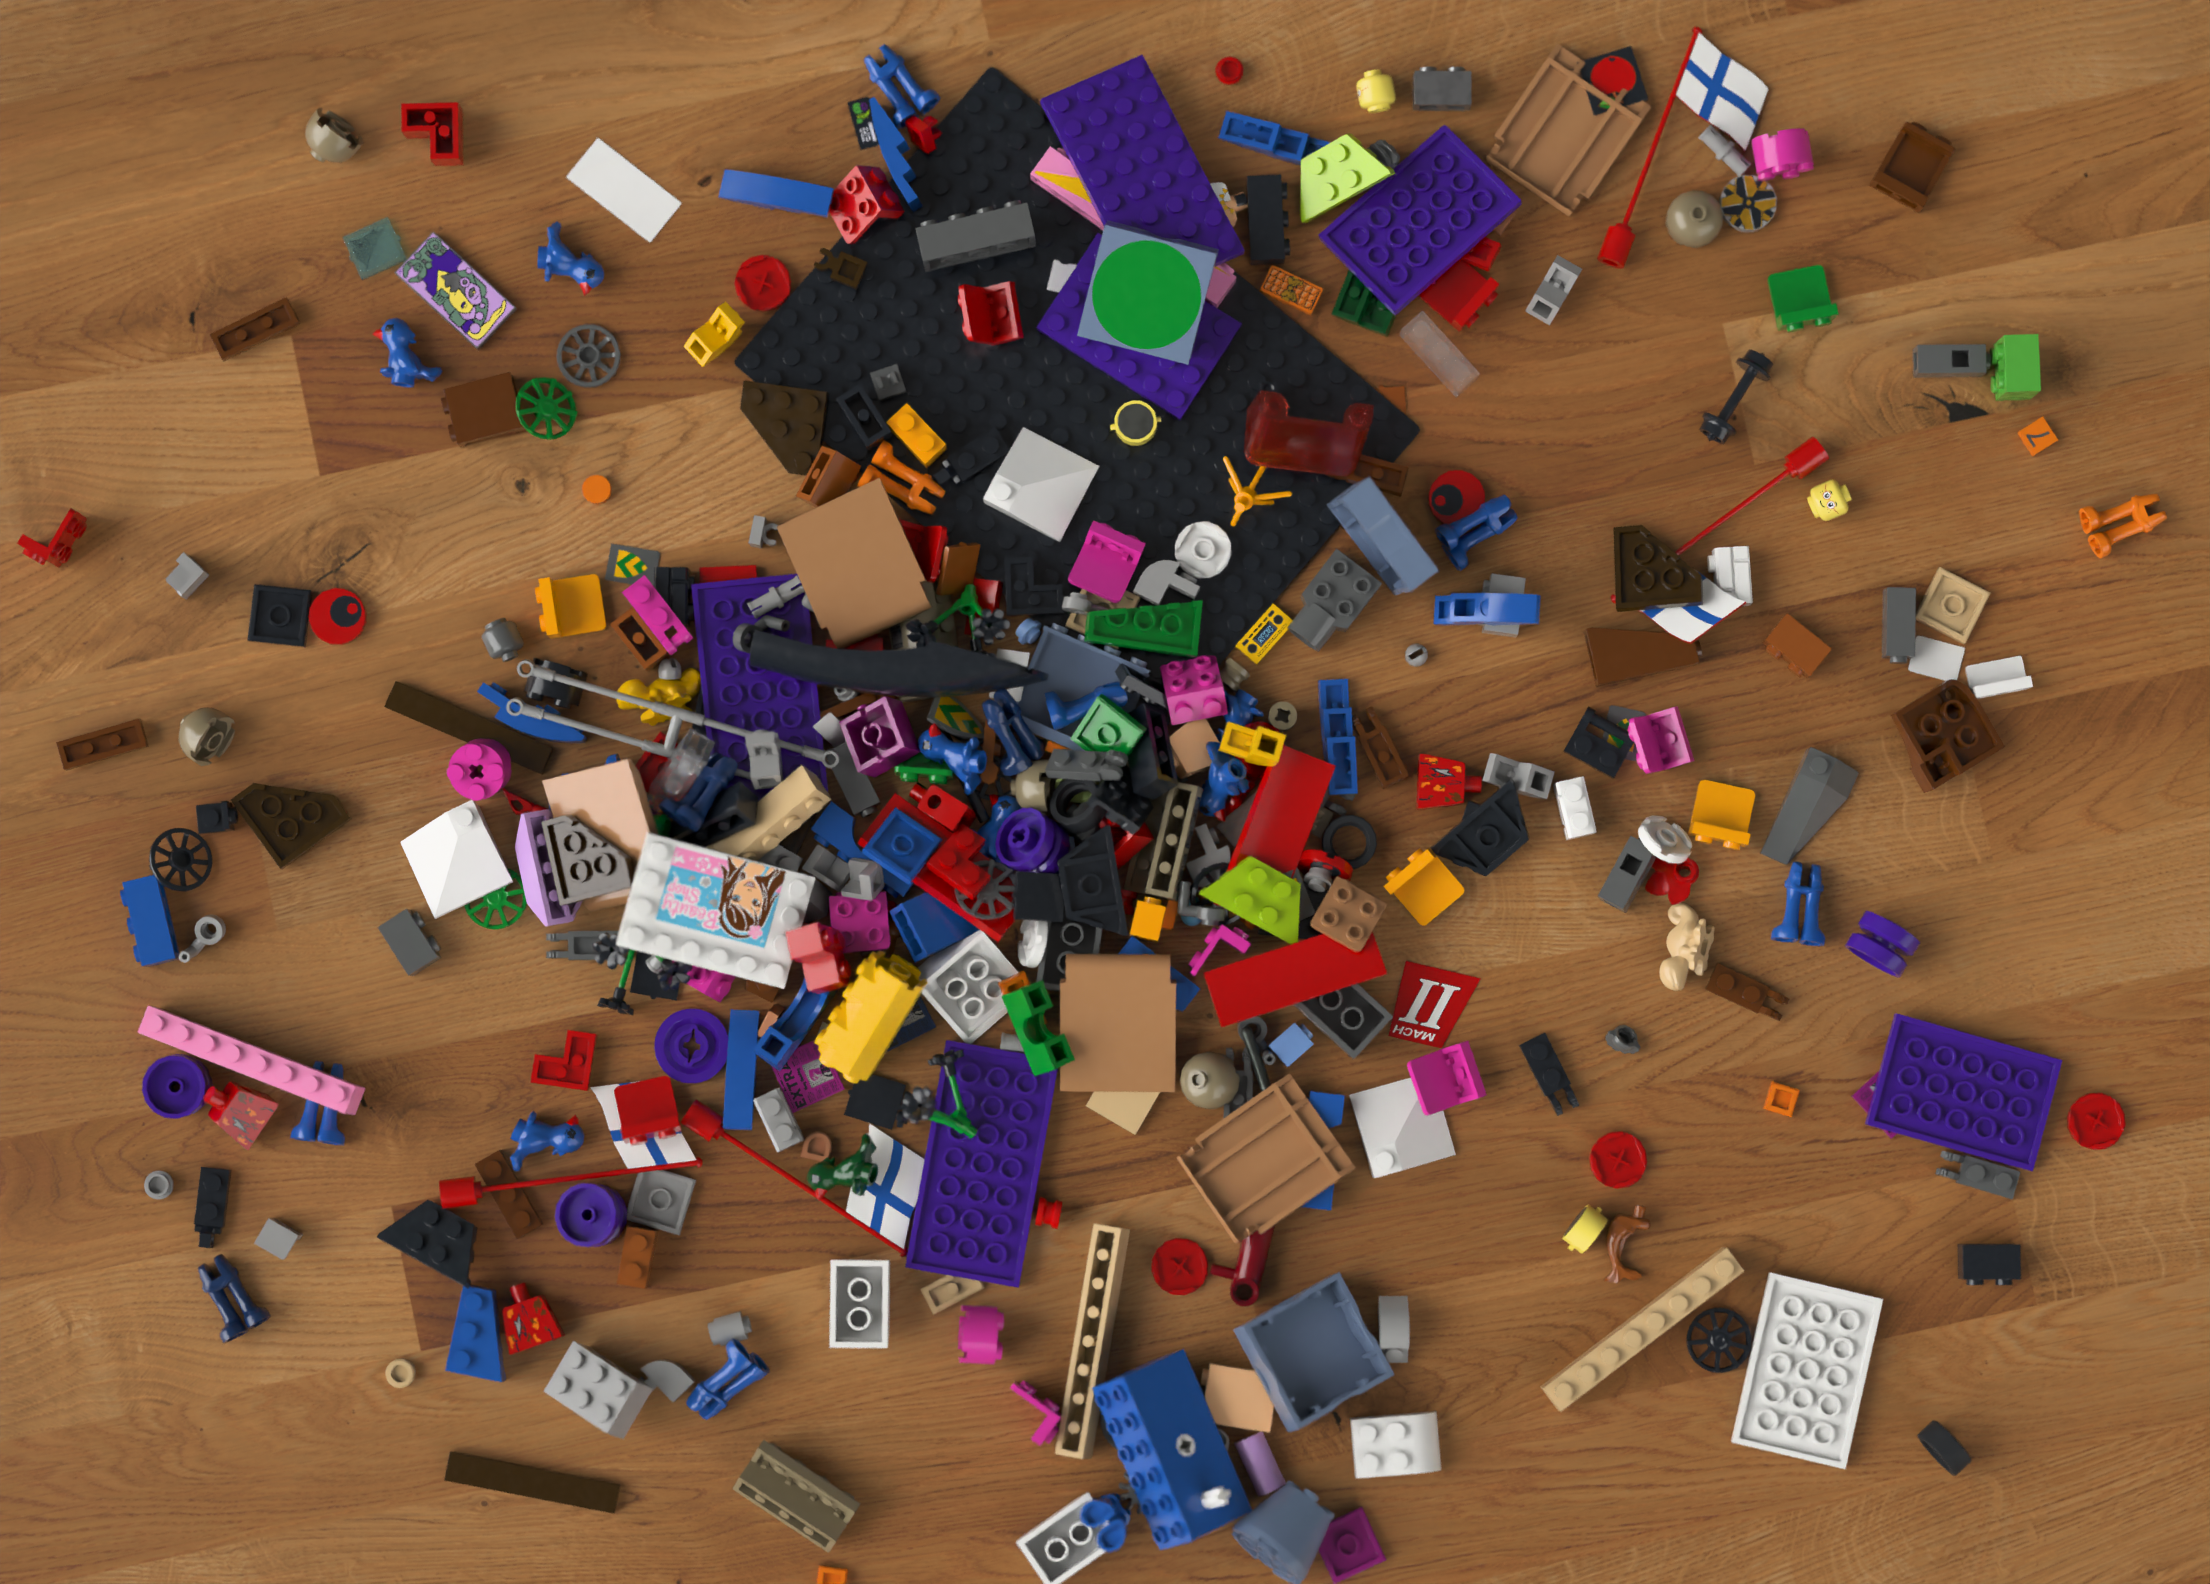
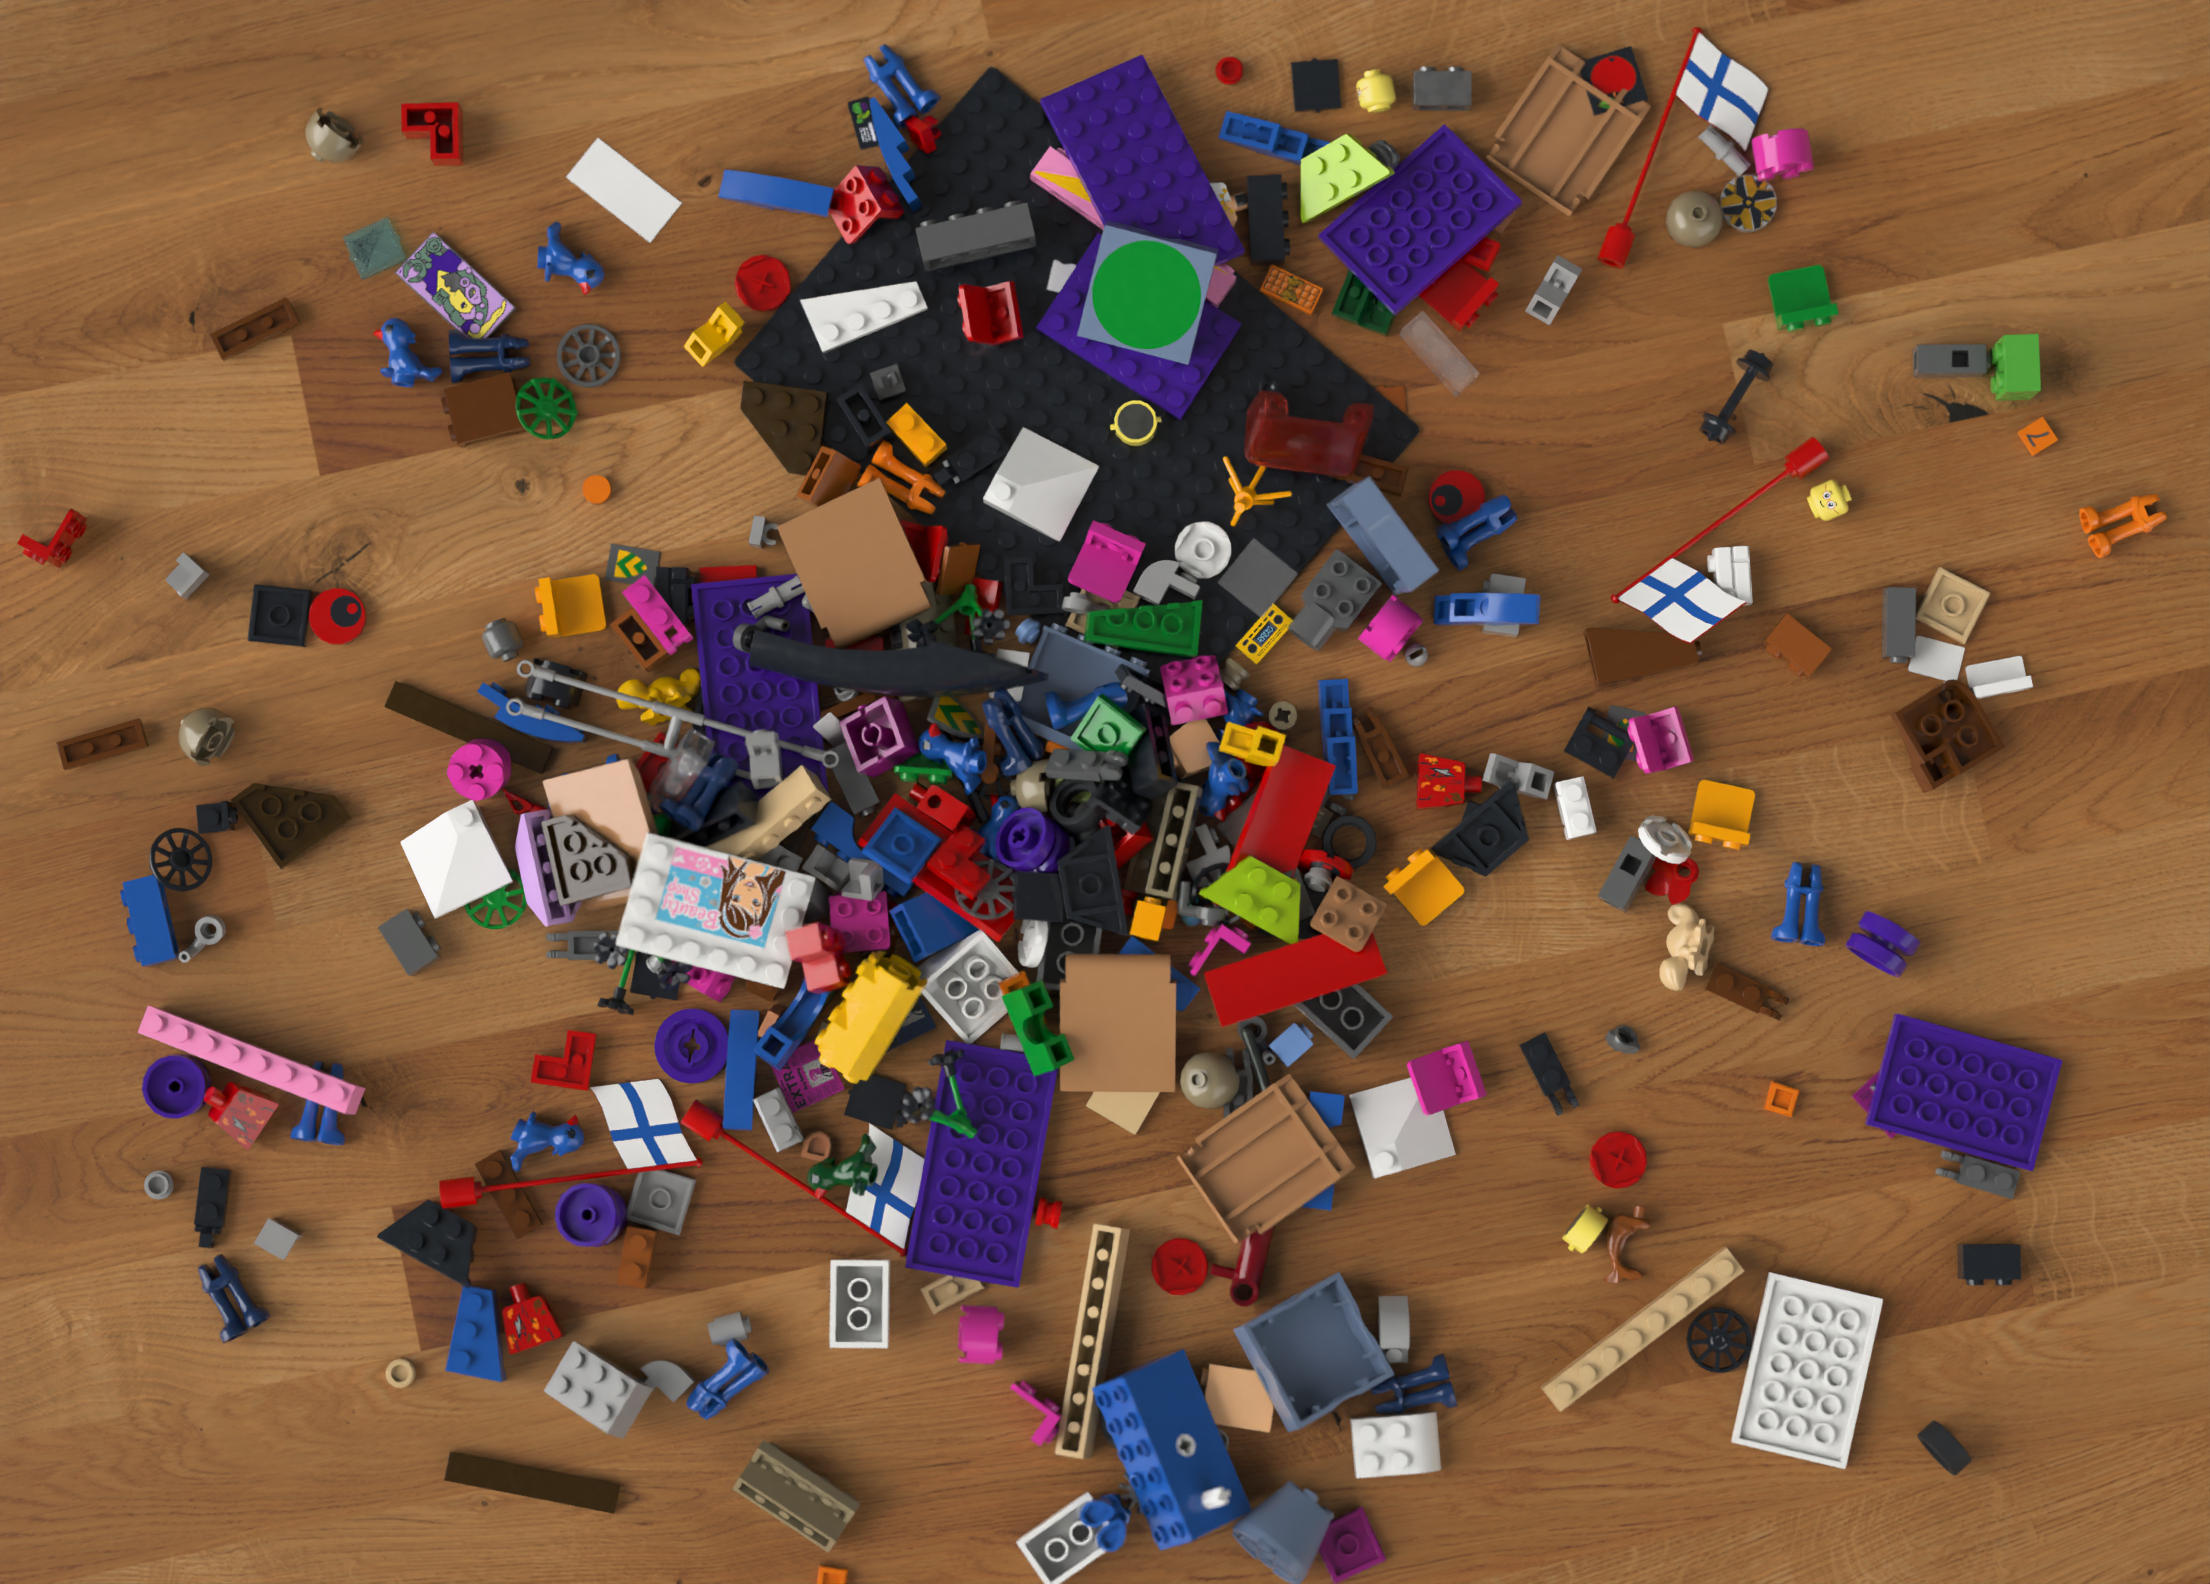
red bracket [614,1076,682,1146] -> none
light grey hinge [658,658,681,679] -> none
dark brown plate [814,248,868,290] -> none
lavender brick [1234,1431,1286,1497] -> none
red sticker [1388,961,1481,1048] -> none
dark brown plate [1613,525,1703,612] -> none
dark grey wedge [1760,747,1859,865] -> none
reddish brown panel [1869,122,1956,213] -> none
red tile [2067,1093,2126,1150] -> none
none -> dark blue piece [449,329,530,383]
none -> white wing [800,281,928,354]
none -> clear tile [1218,538,1298,619]
none -> black piece [1291,58,1341,113]
none -> dark pink brick [1358,594,1423,662]
none -> dark blue piece [1370,1353,1458,1414]

